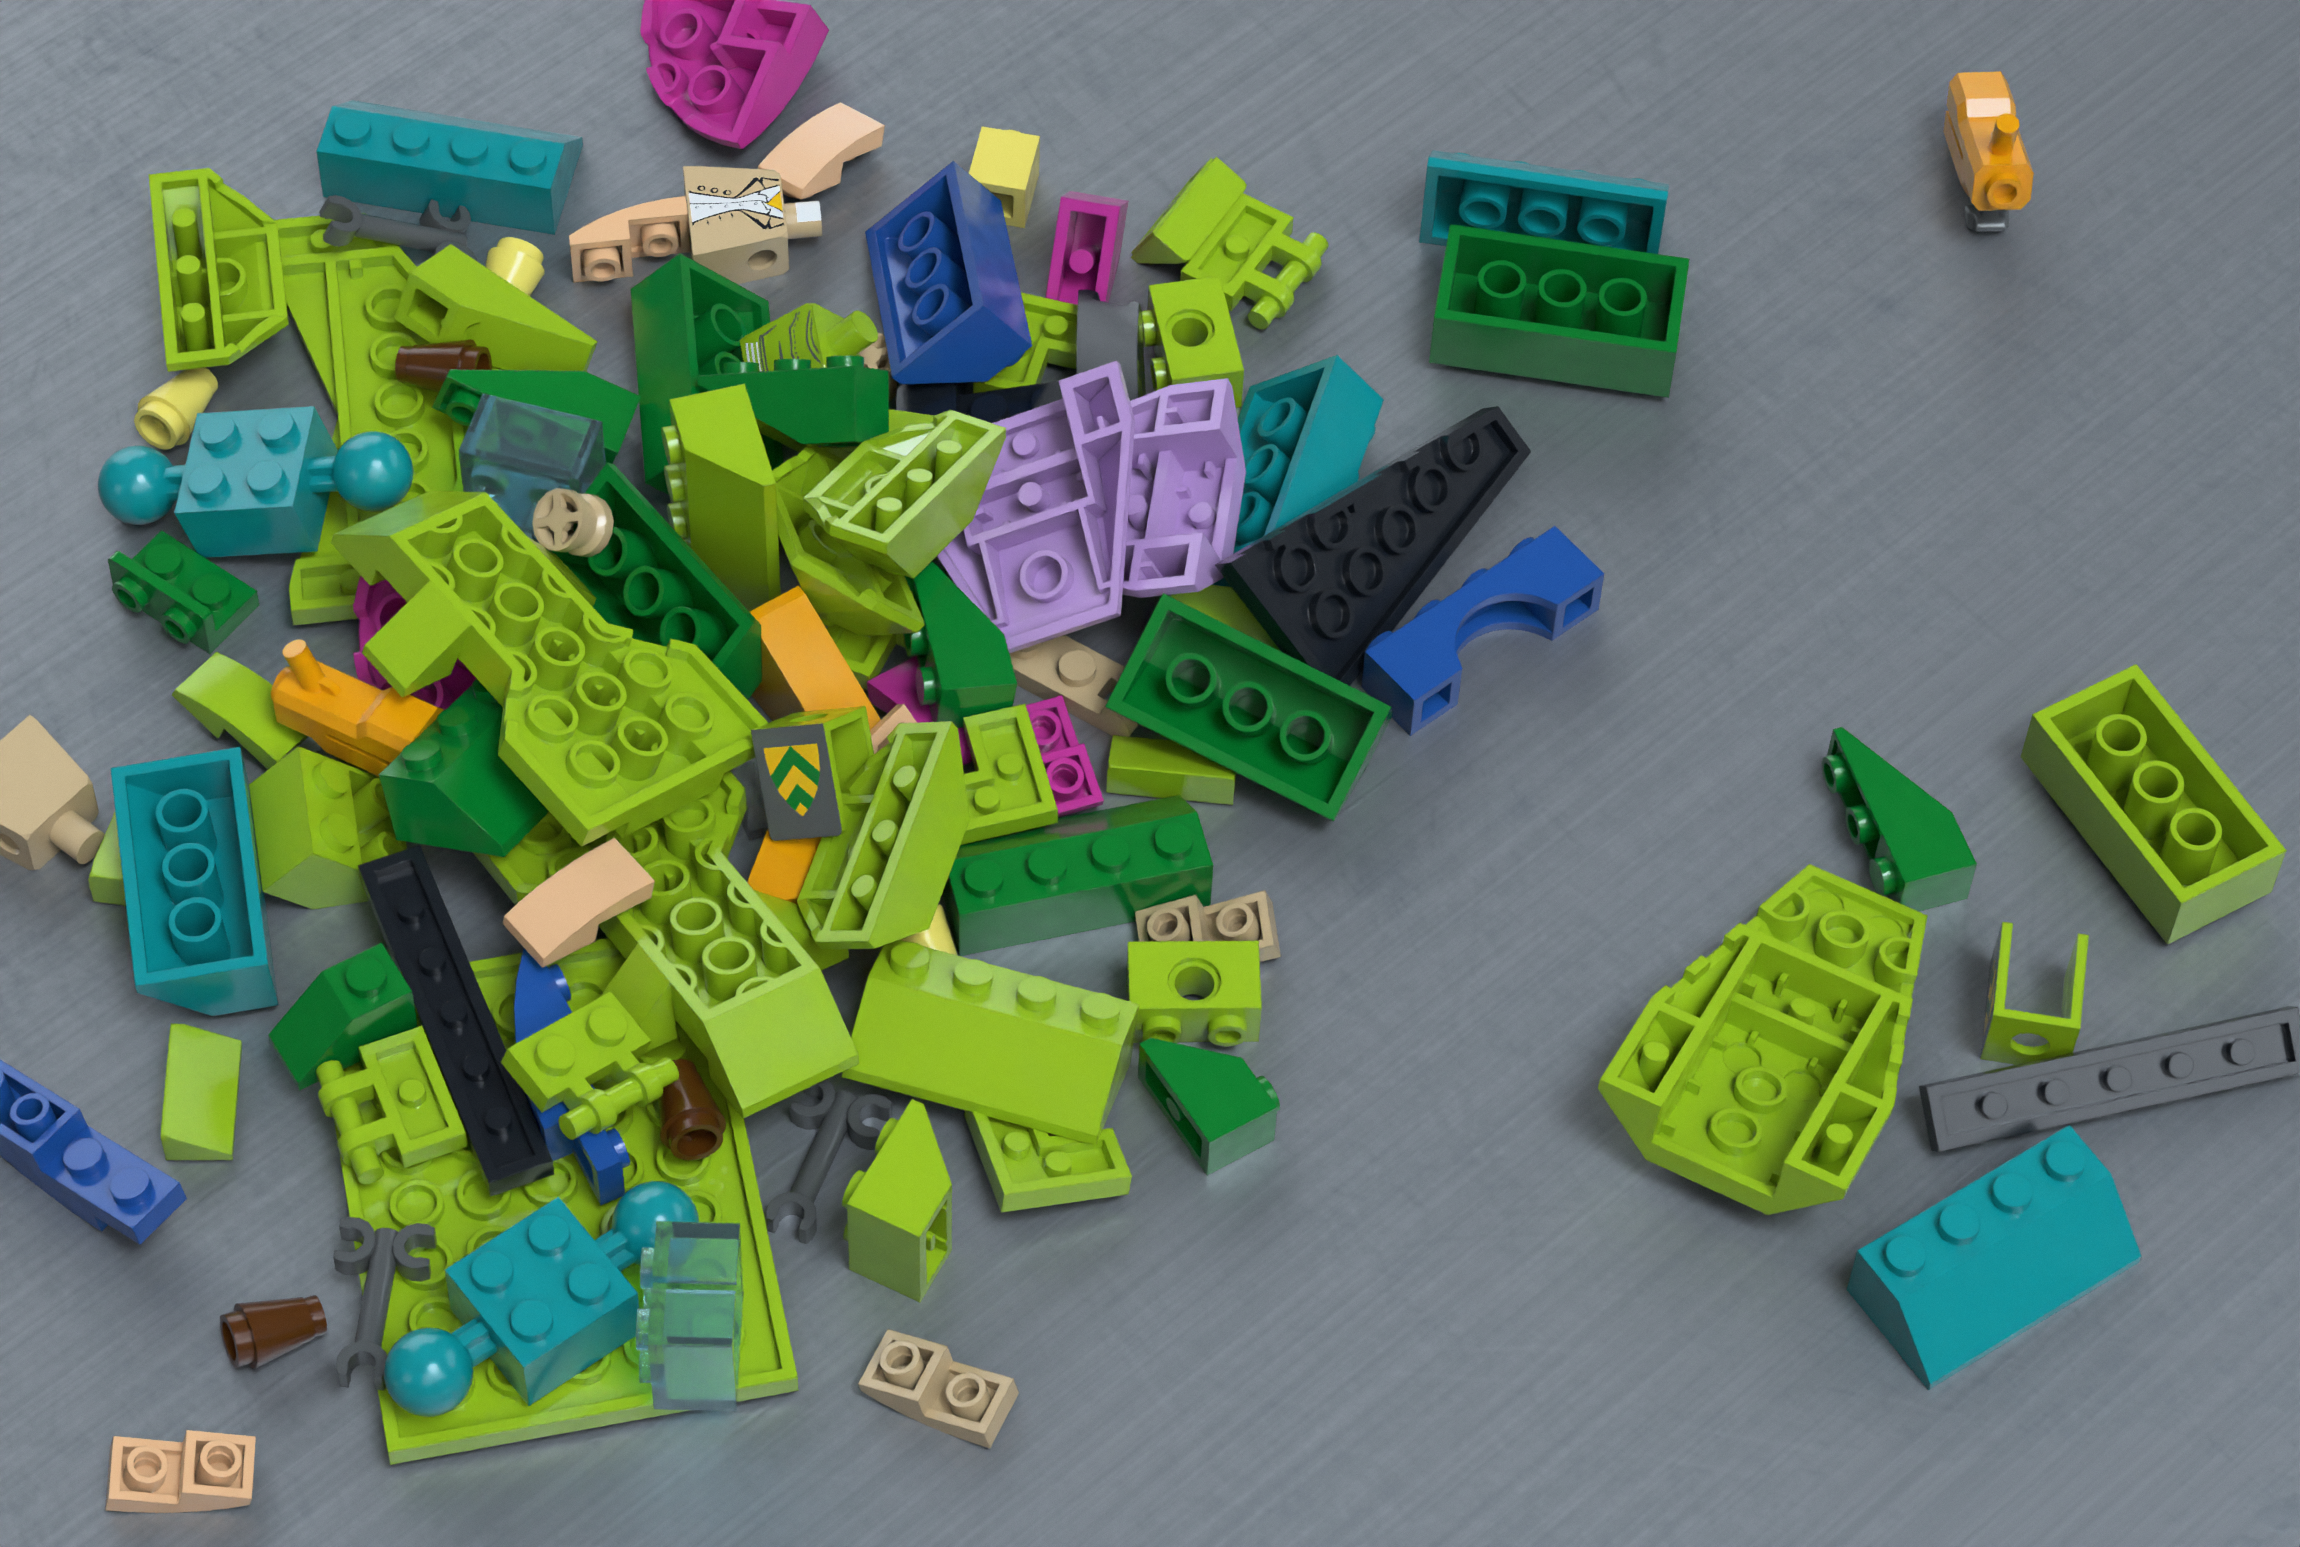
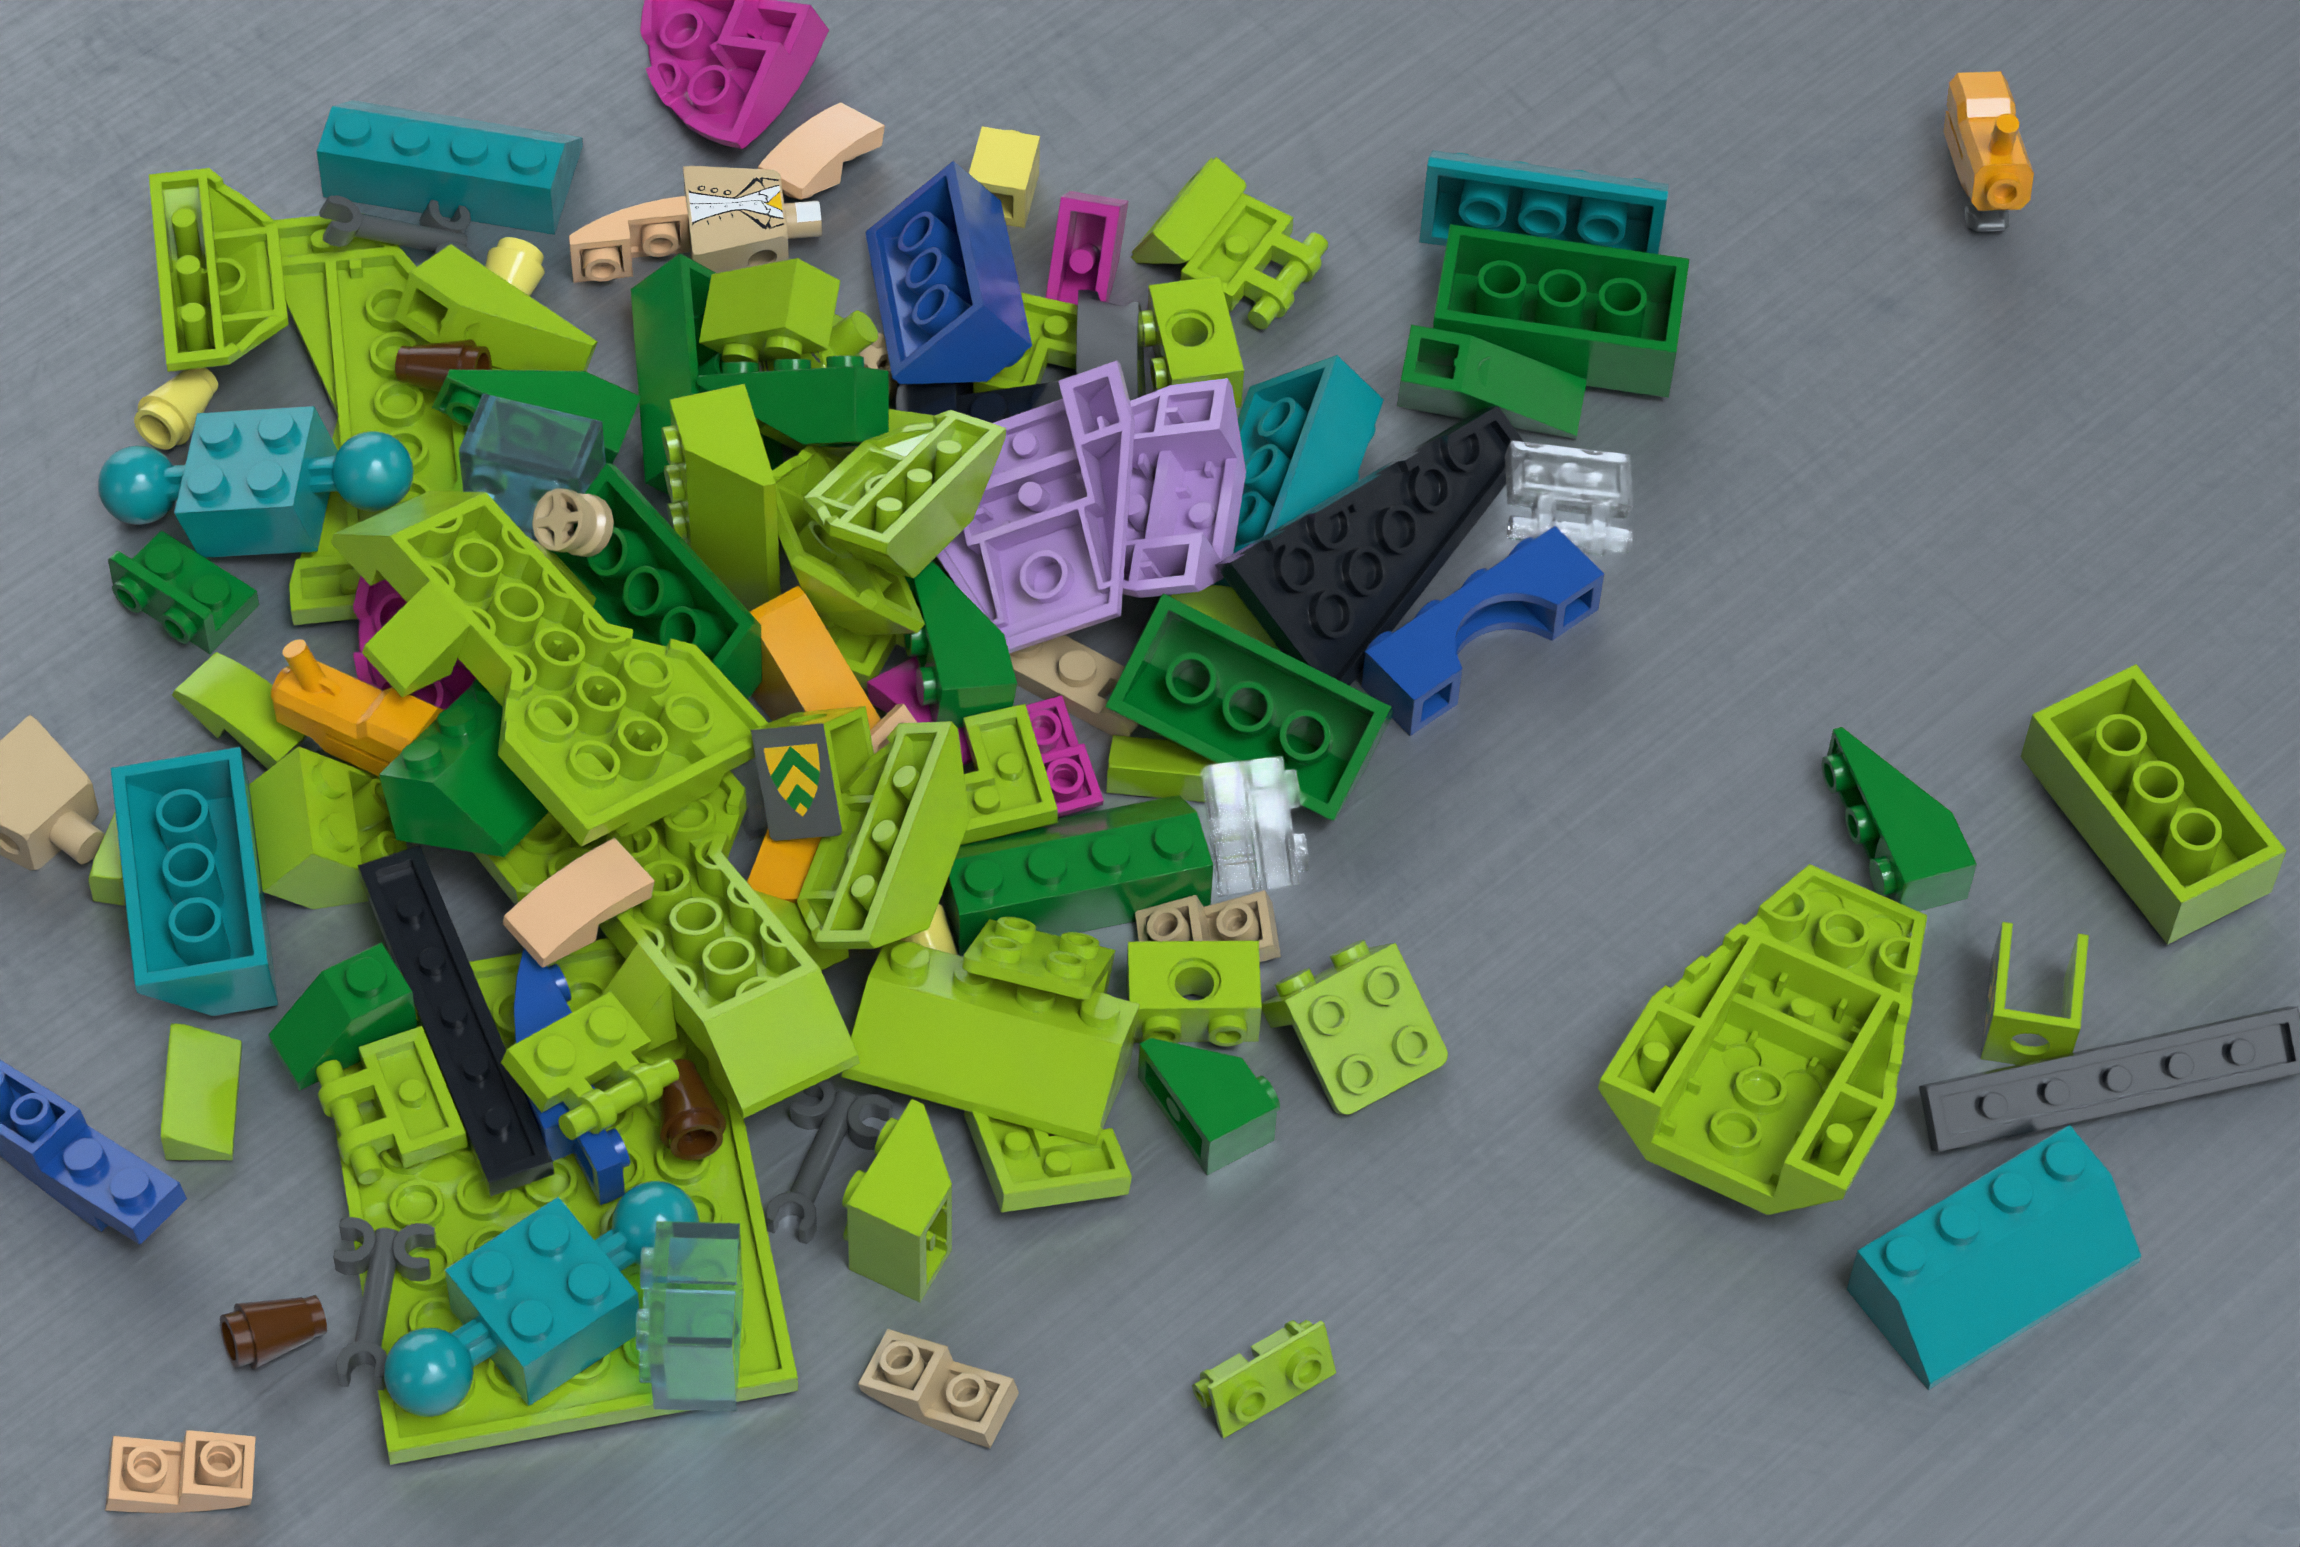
none -> lime piece [699,258,840,363]
none -> lime bracket [962,917,1116,999]
none -> lime hinge [1192,1319,1336,1438]
none -> clear brick [1200,756,1309,897]
none -> lime bracket [1262,939,1448,1115]
none -> green slope [1397,324,1587,439]
none -> clear plate [1505,440,1633,557]

